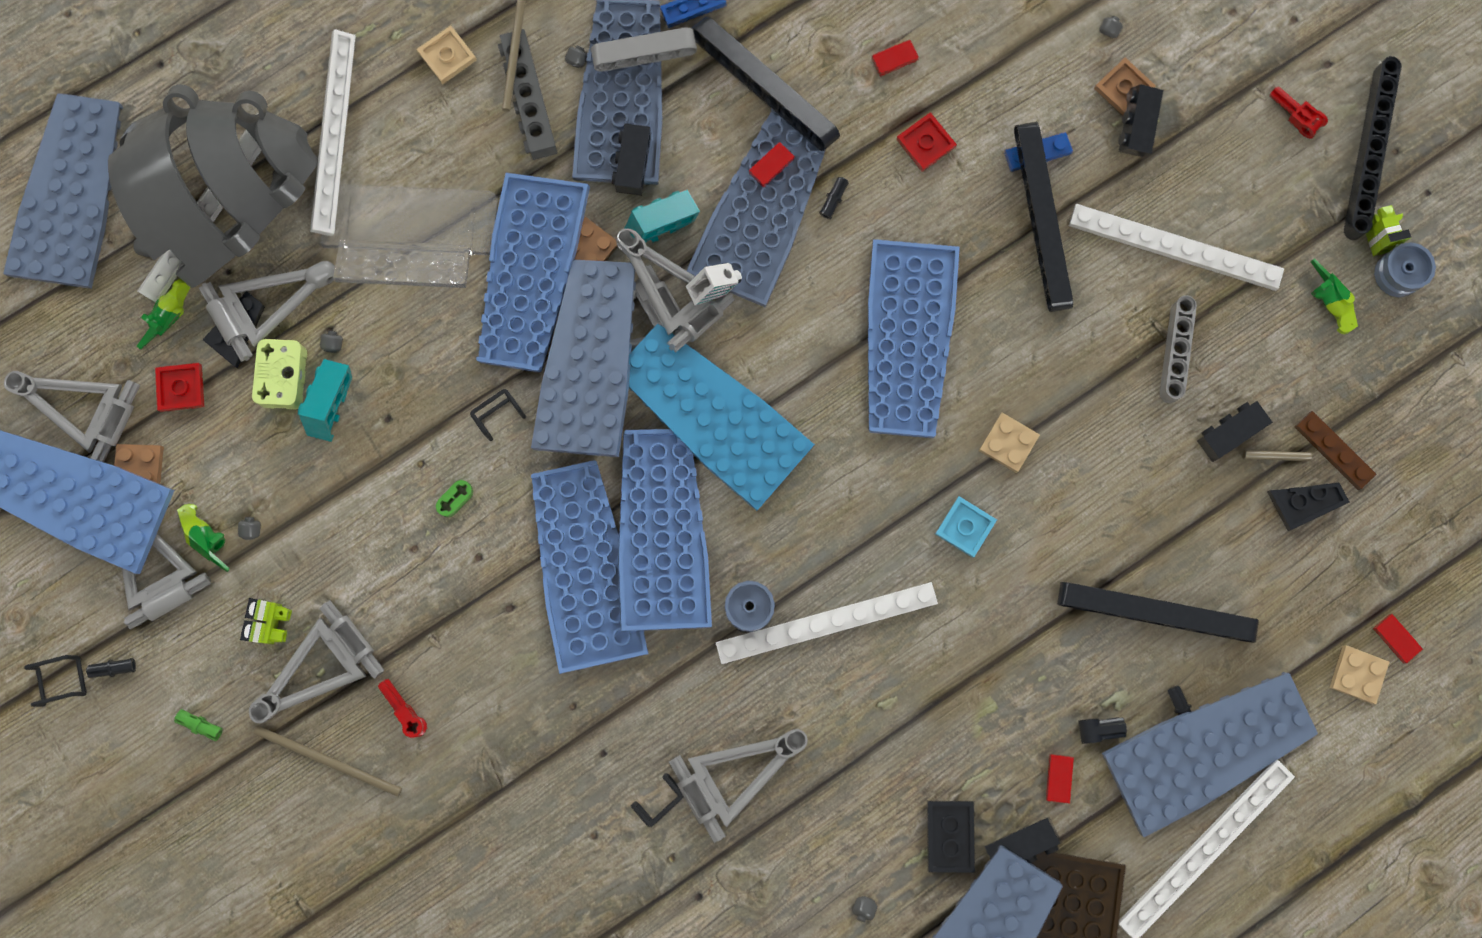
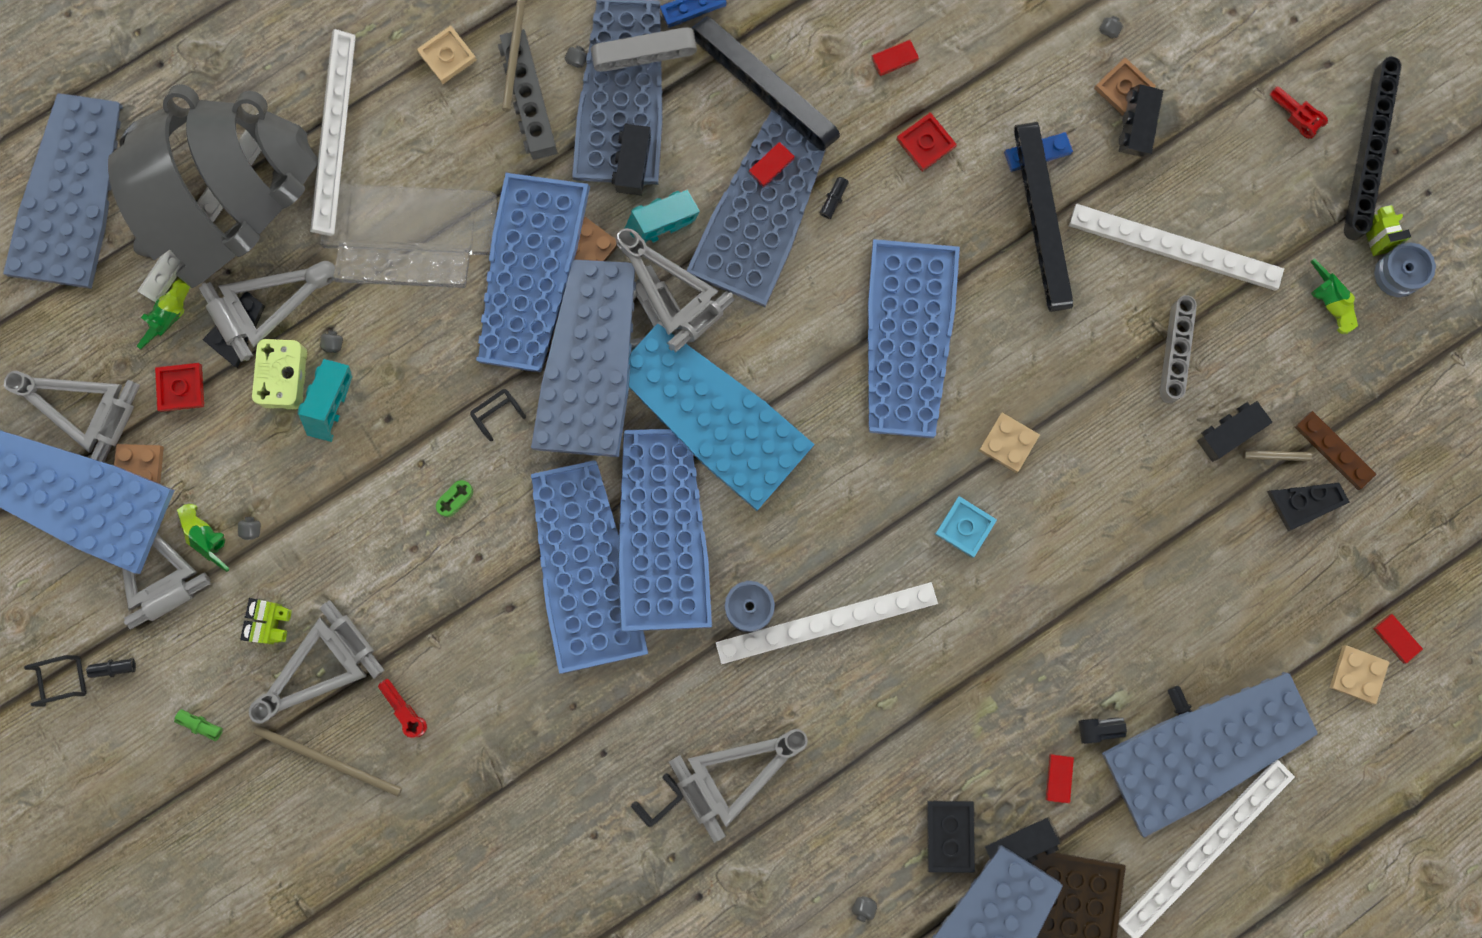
white torso [686,263,742,305] -> none
black beam [1057,582,1259,643] -> none

